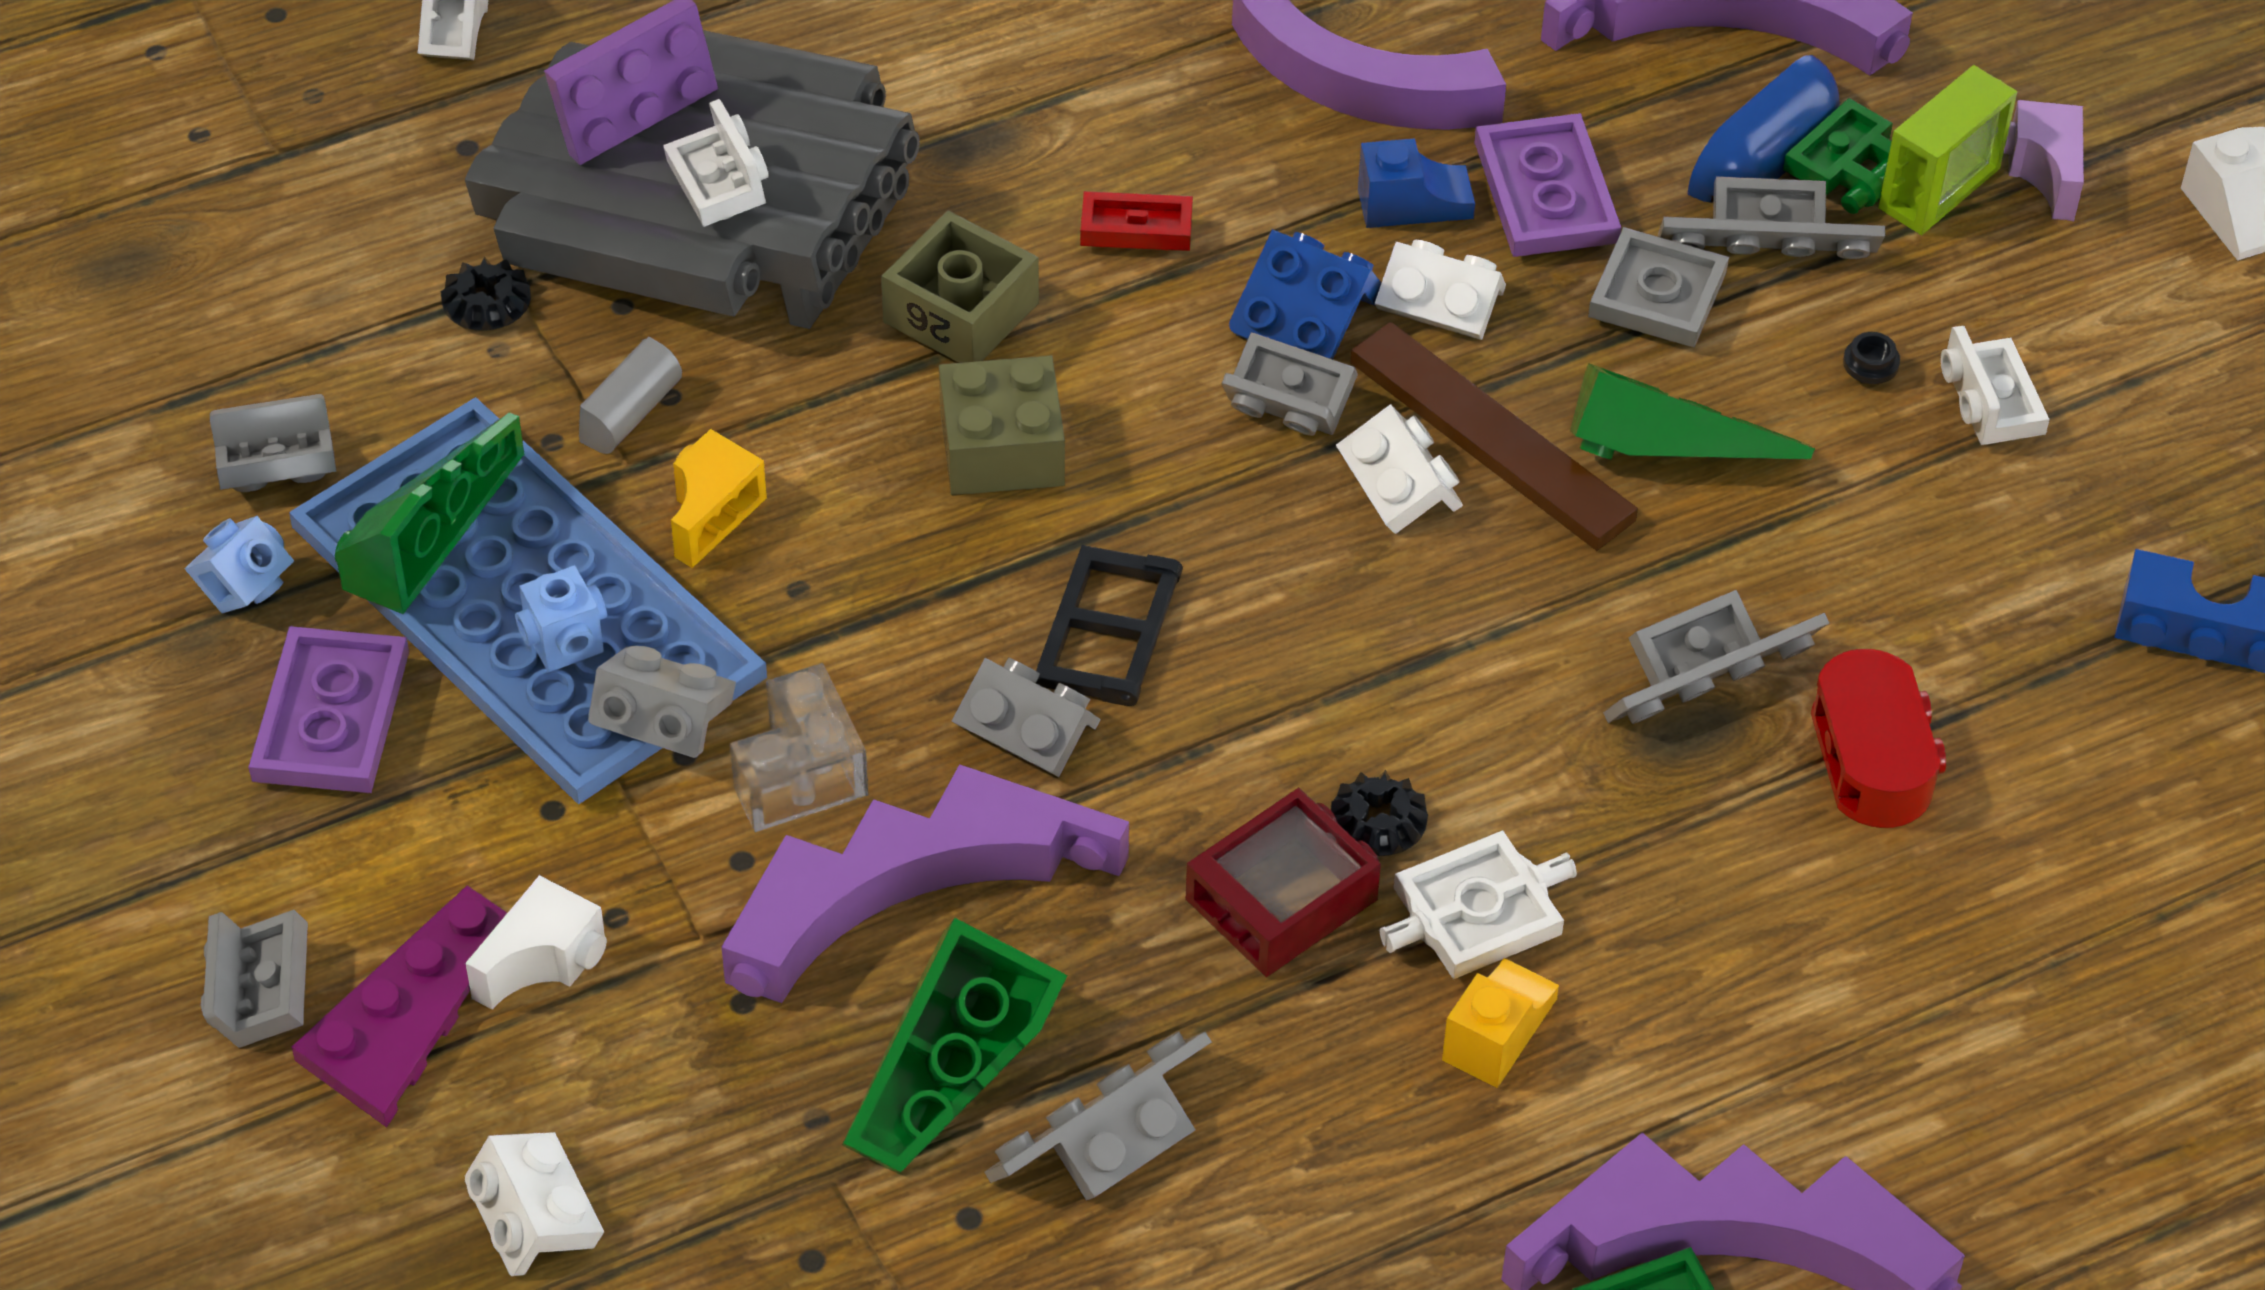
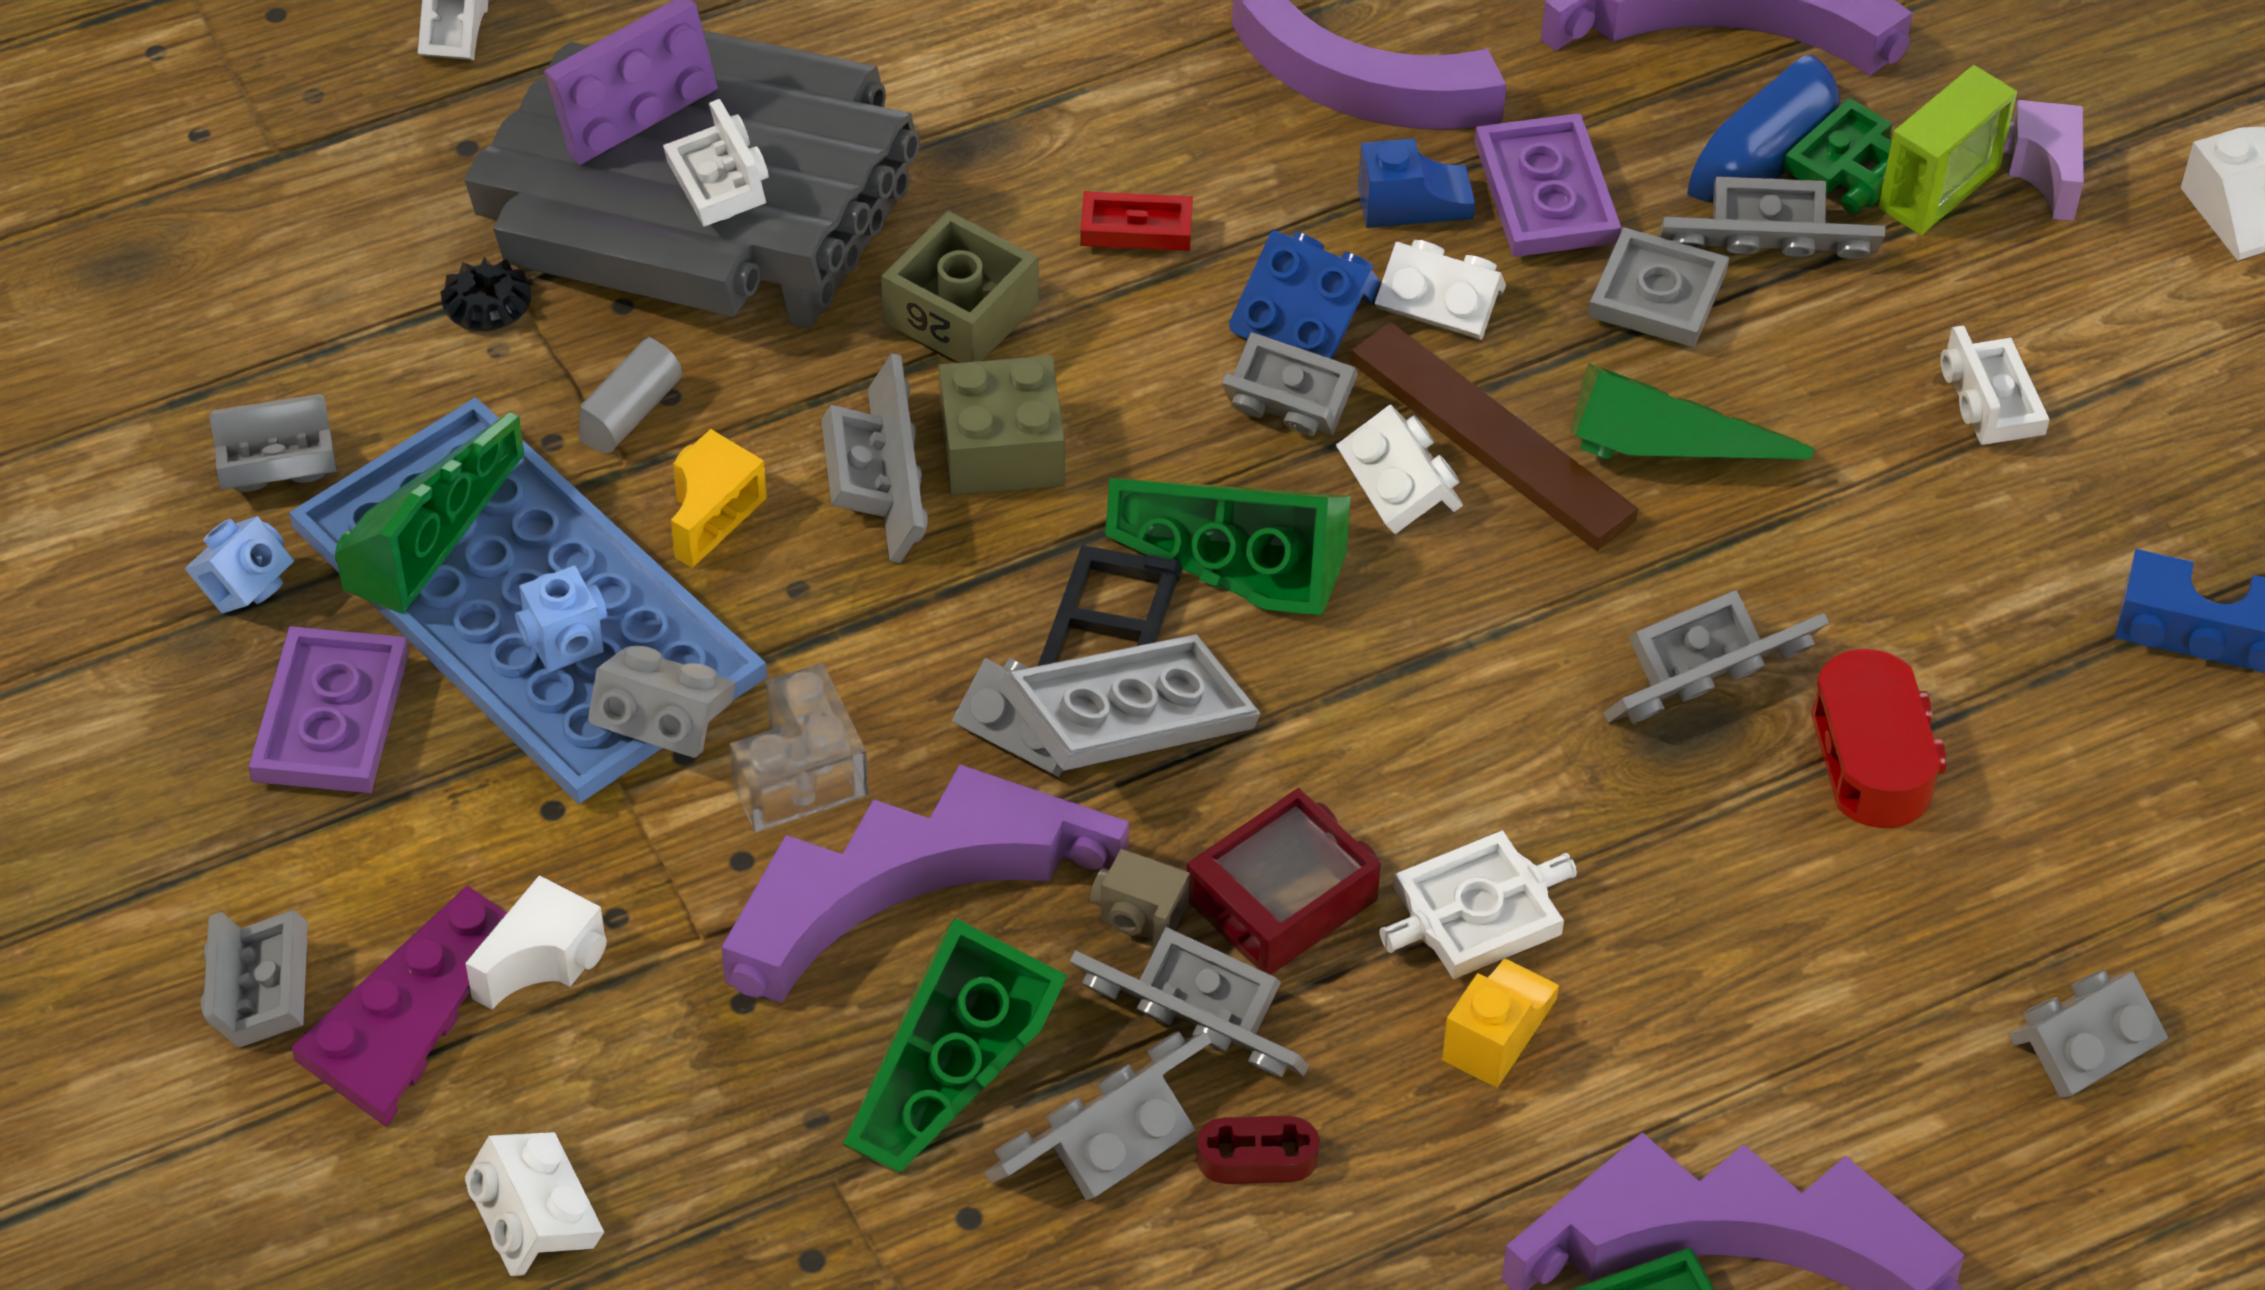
black gear [1331,770,1428,856] -> none
black plate [1843,332,1900,384] -> none
none -> light grey bracket [821,353,928,563]
none -> light grey tile [1000,634,1261,771]
none -> light grey bracket [1070,927,1309,1078]
none -> dark tan brick [1090,849,1190,951]
none -> green wedge [1105,478,1351,615]
none -> dark red beam [1196,1116,1320,1184]
none -> light grey bracket [2008,969,2168,1098]

